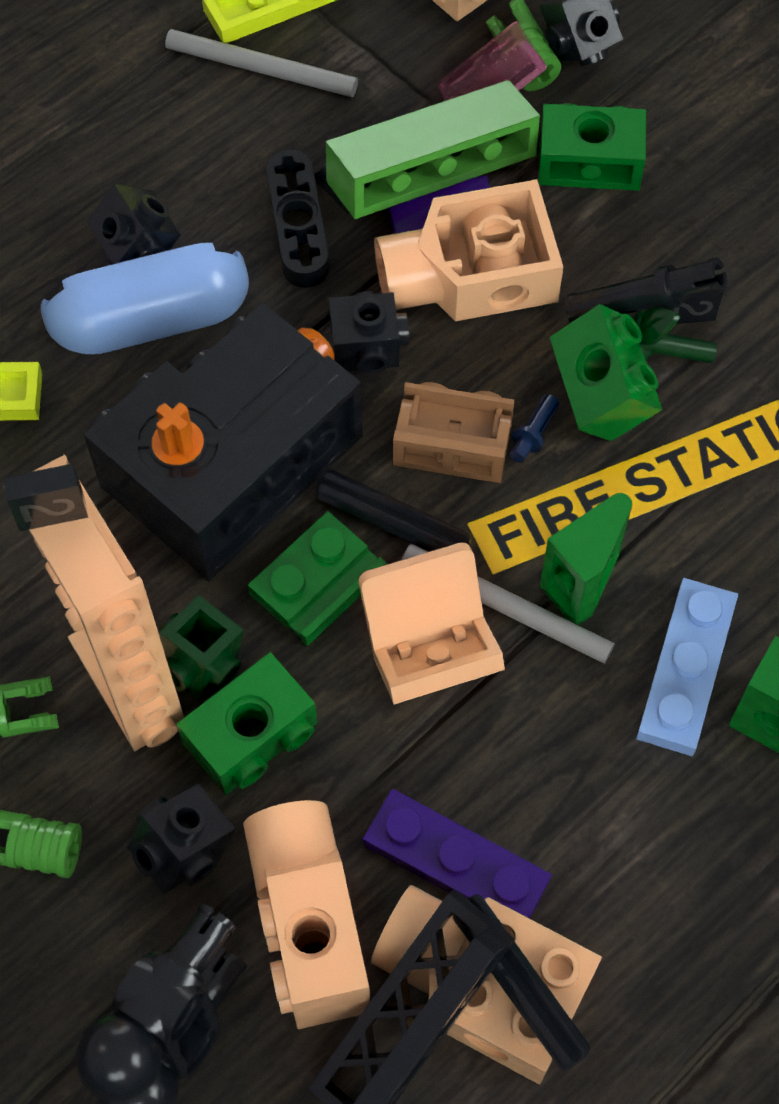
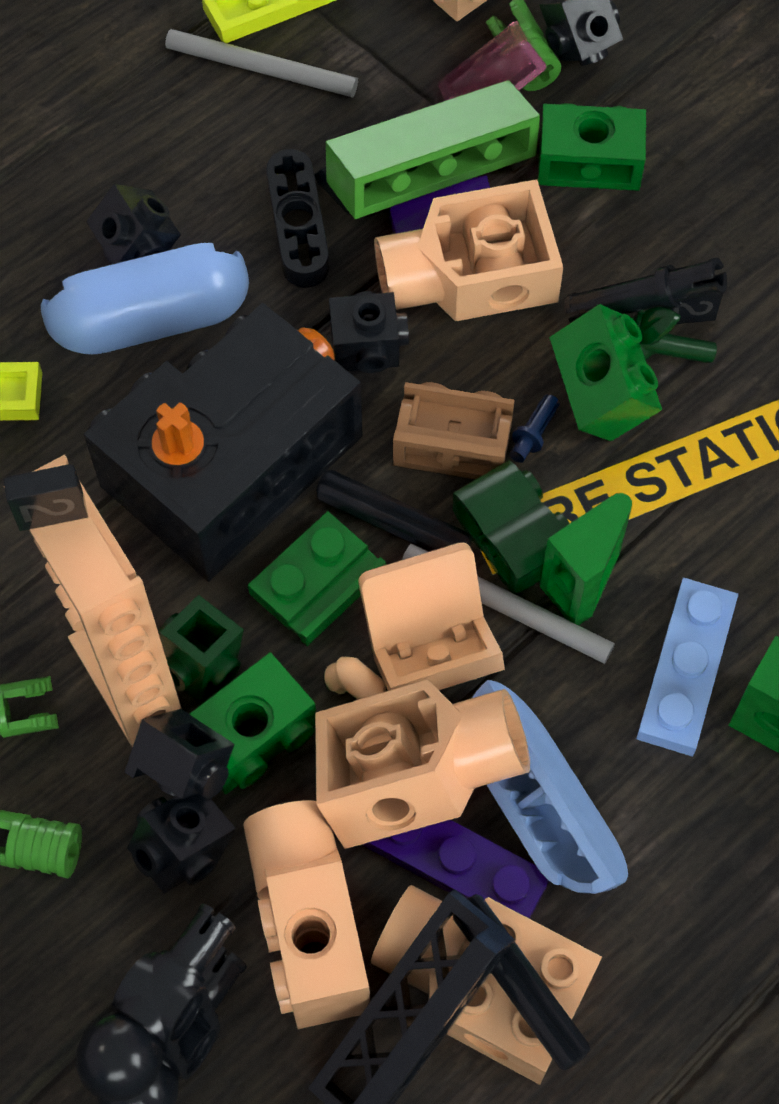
none -> black brick [125,709,235,799]
none -> light nougat brick [315,679,530,849]
none -> light nougat arm [324,657,386,700]
none -> dark green brick [452,460,570,595]
none -> light blue brick [473,680,628,894]

